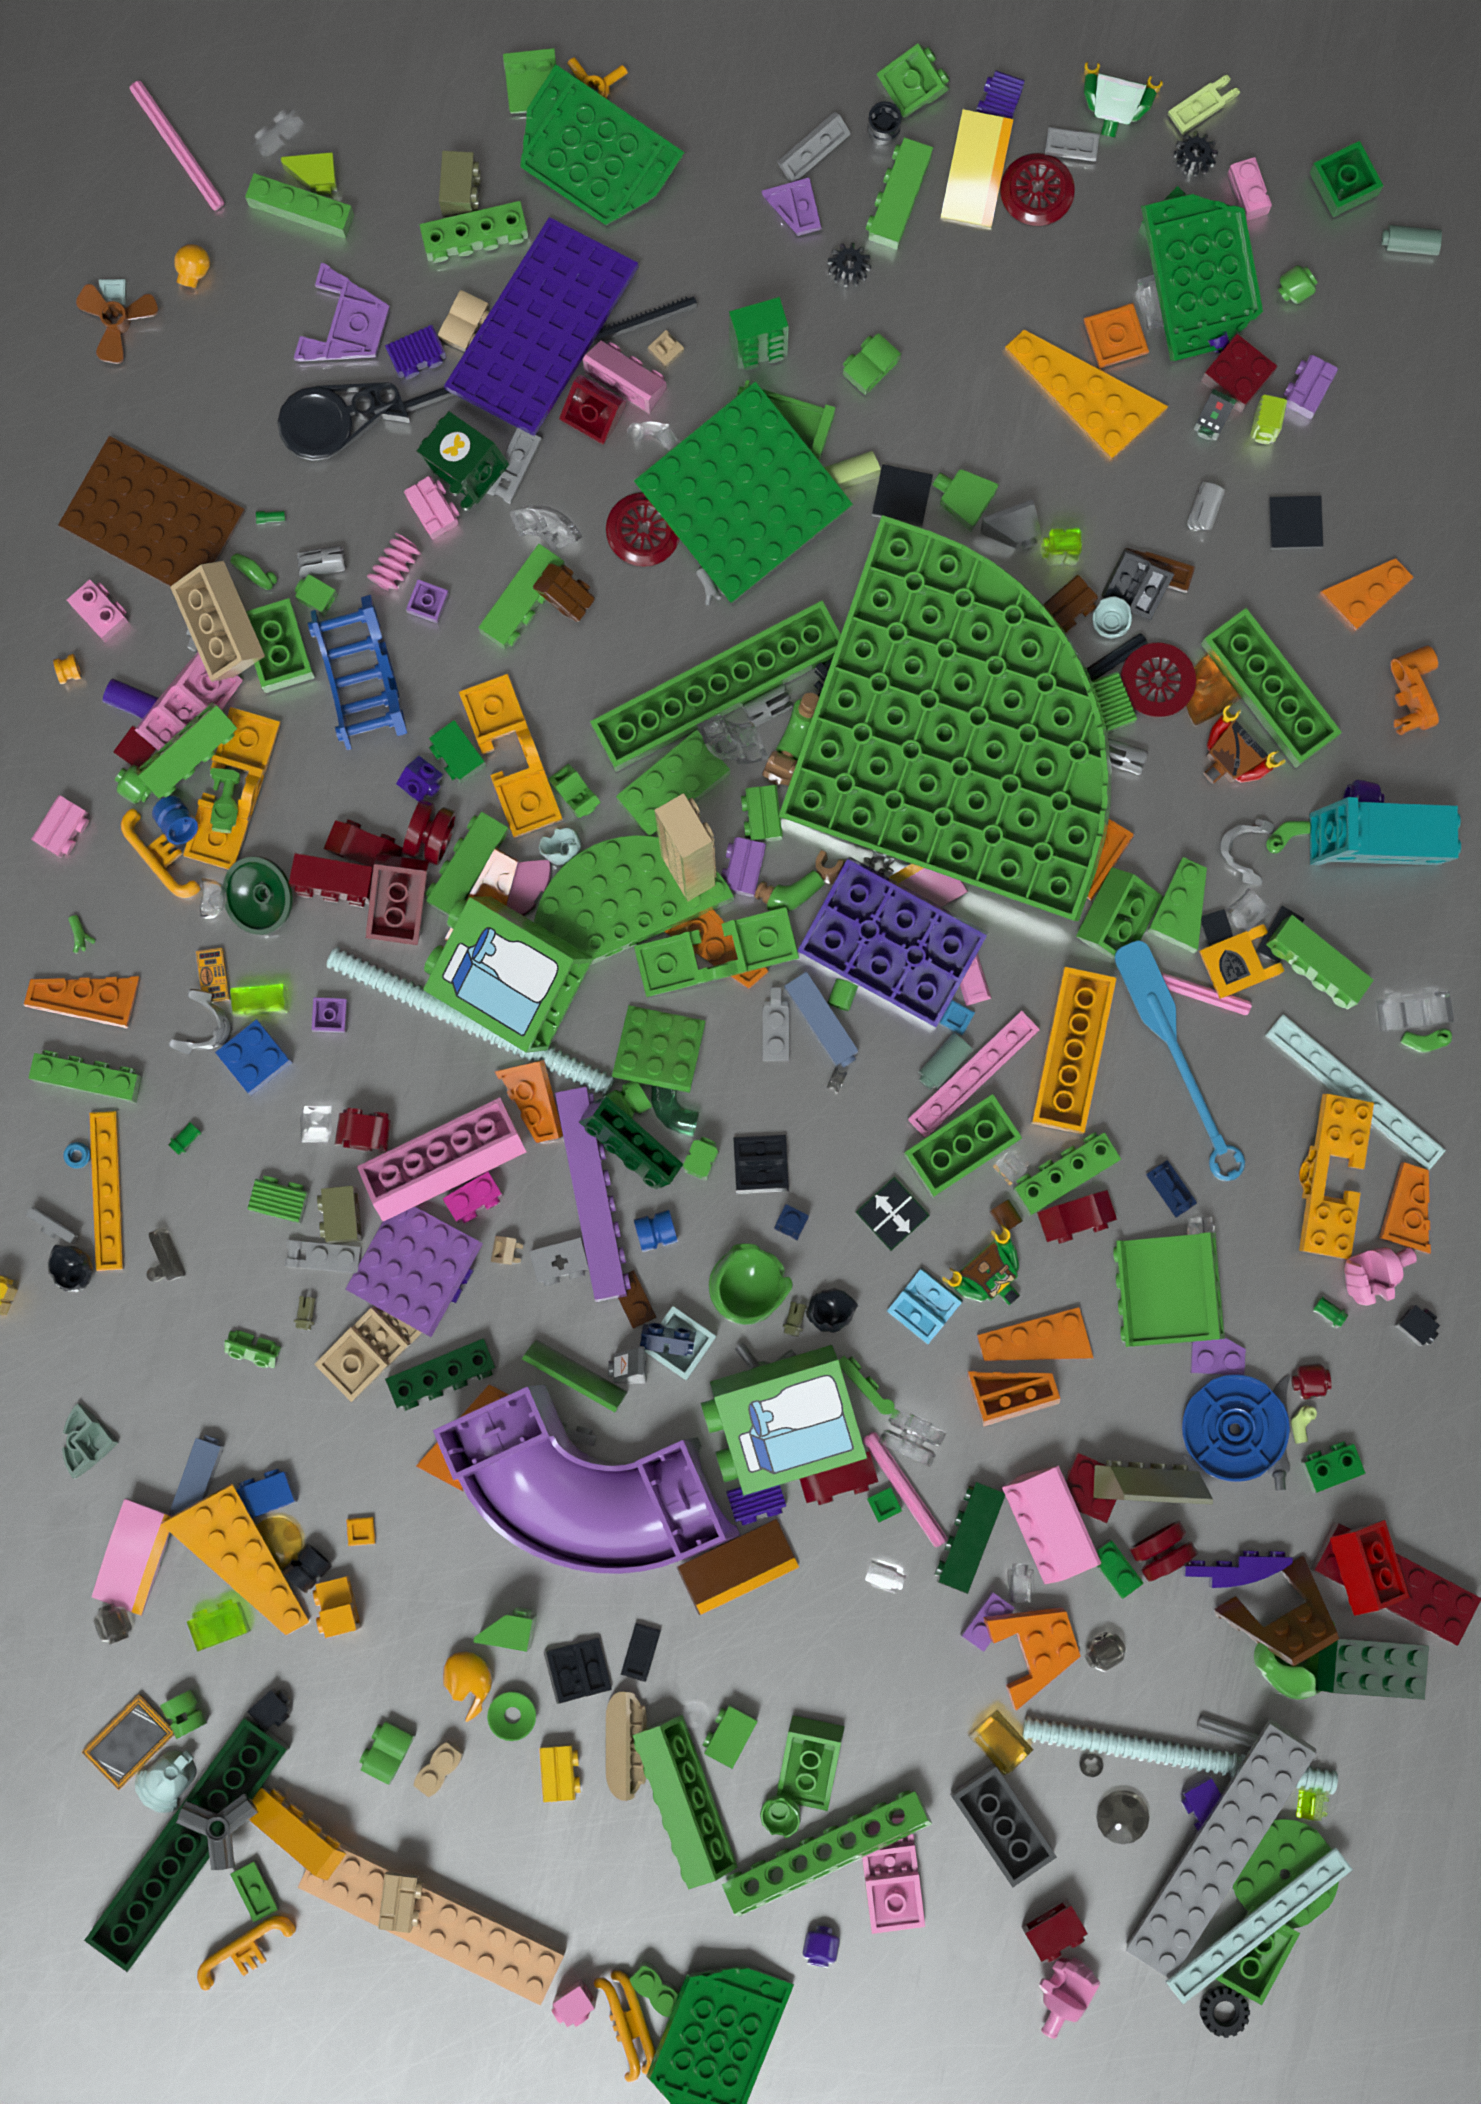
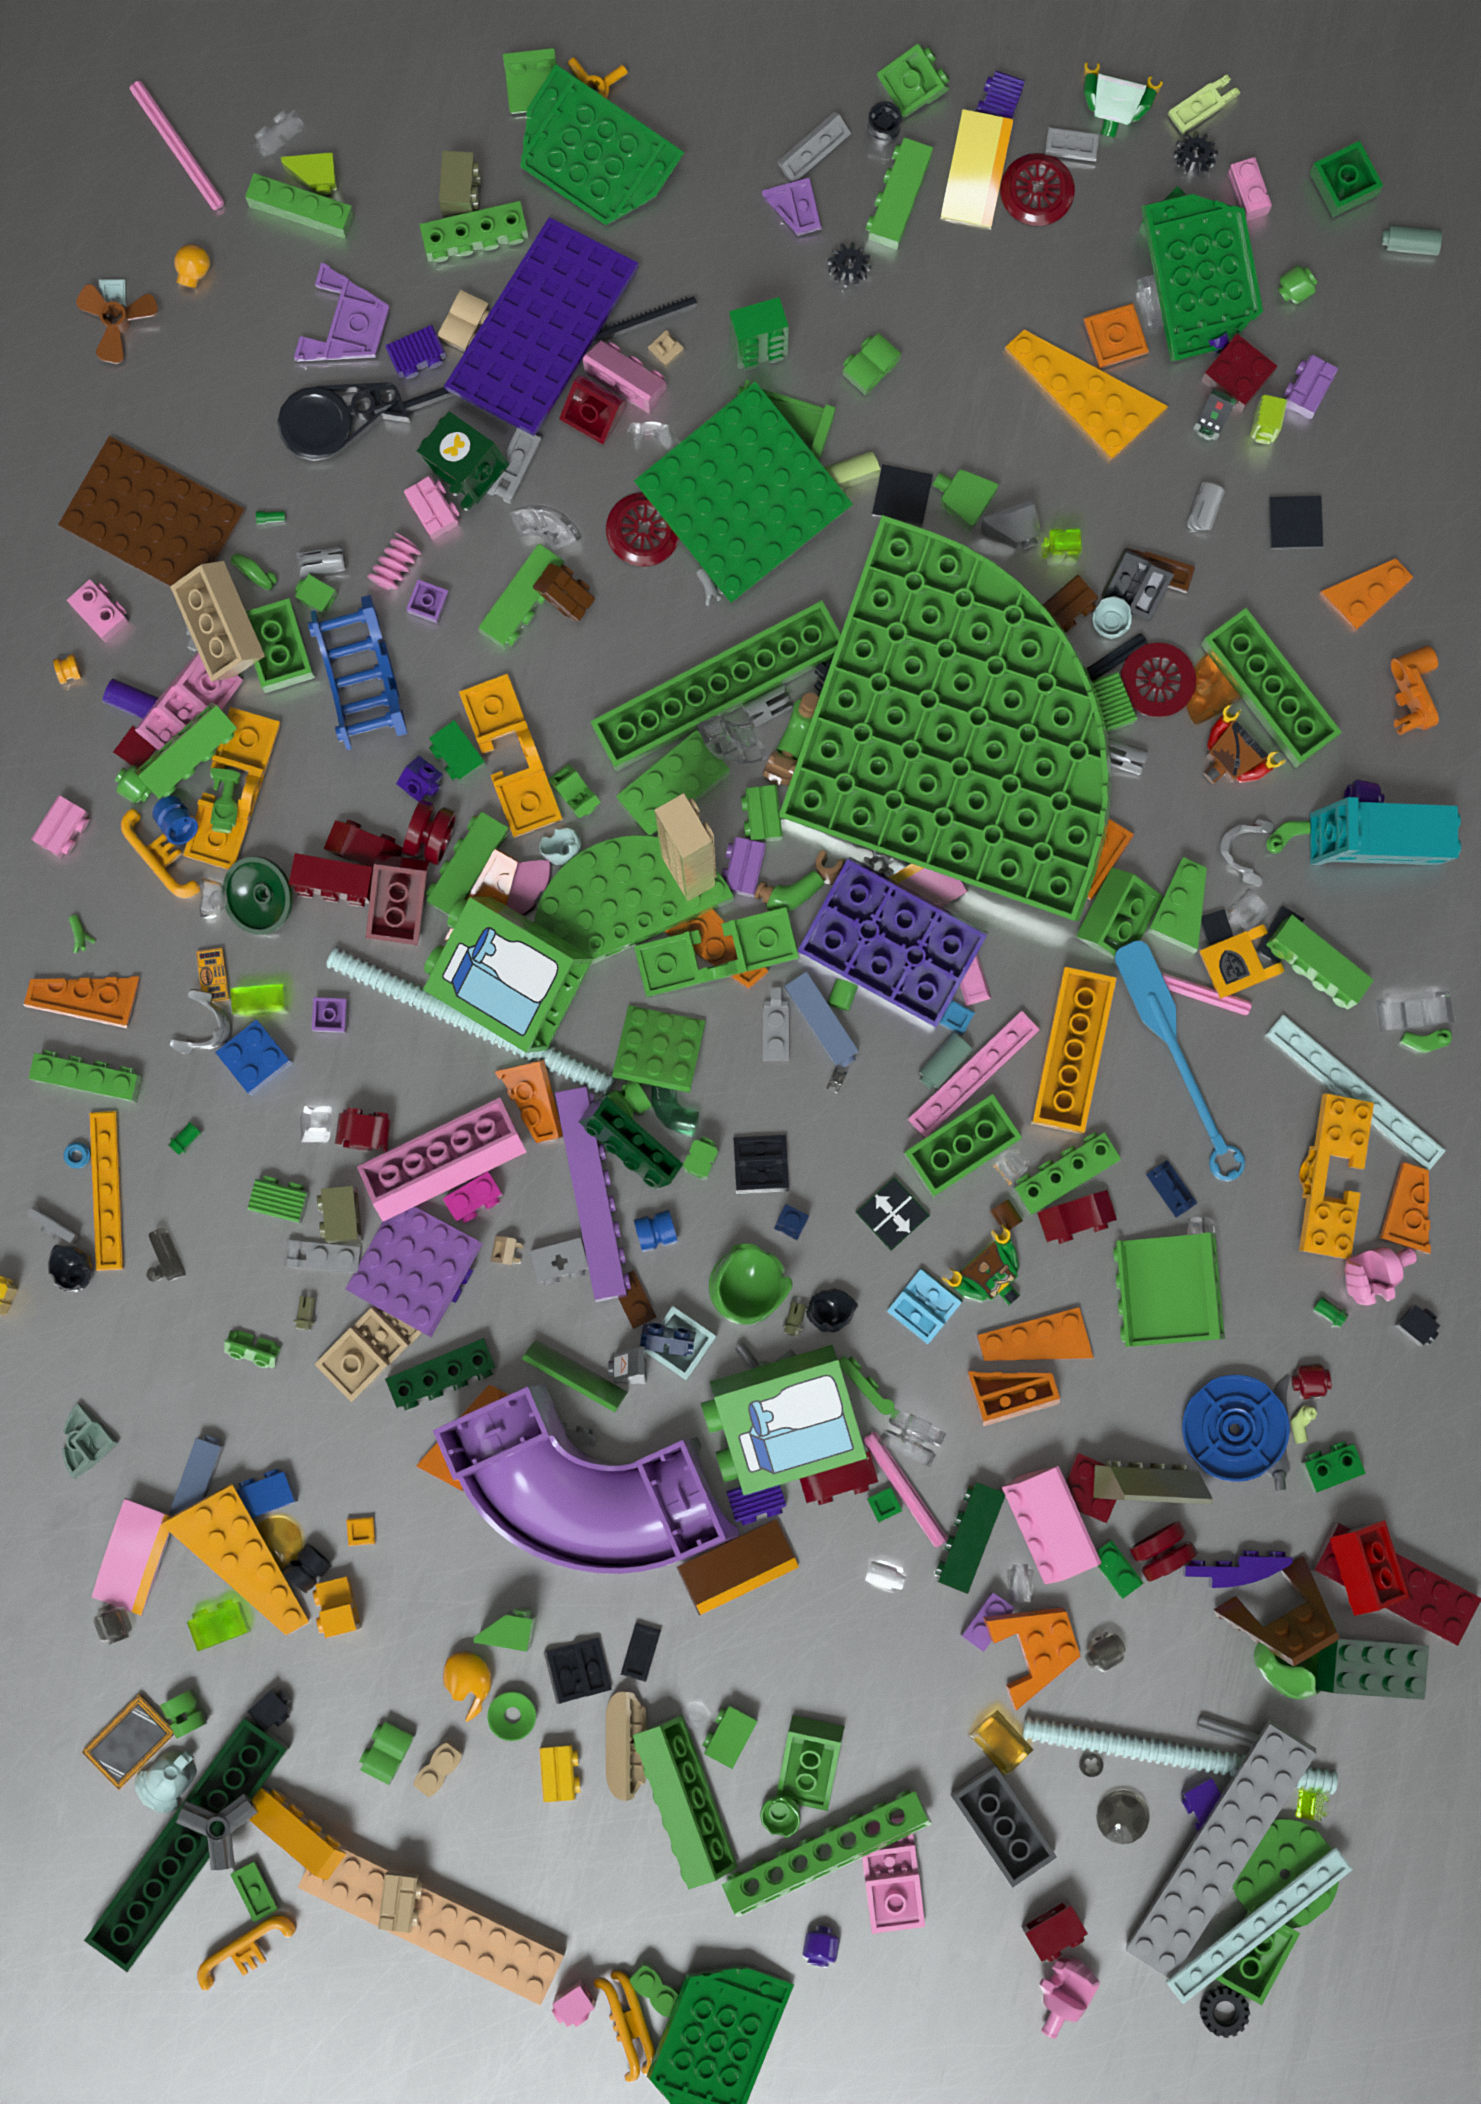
medium lavender wing [1190,1338,1246,1375] -> none

